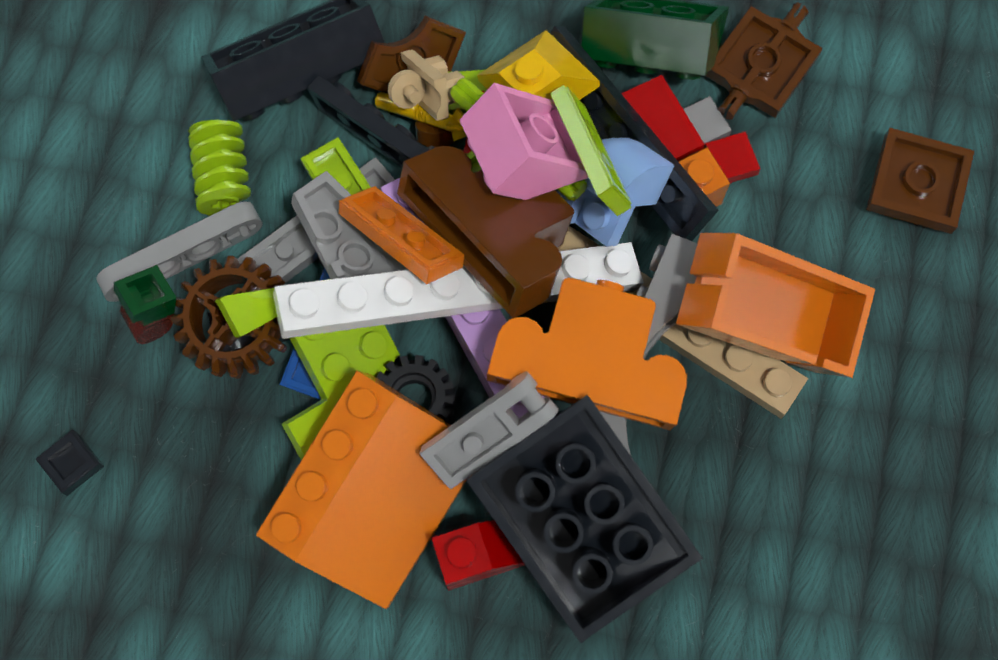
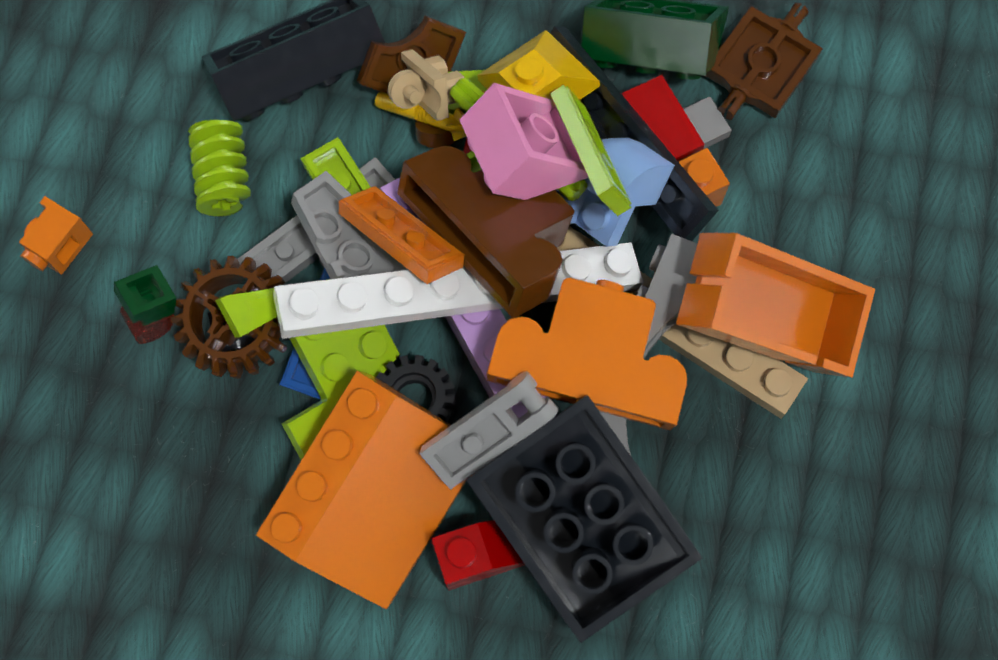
black tile [36,430,104,496] -> none
light grey beam [96,202,262,302] -> none
black plate [307,75,435,168] -> none
red tile [703,132,761,183] -> none
reddish brown plate [866,127,974,234] -> none
none -> orange brick [19,196,93,275]

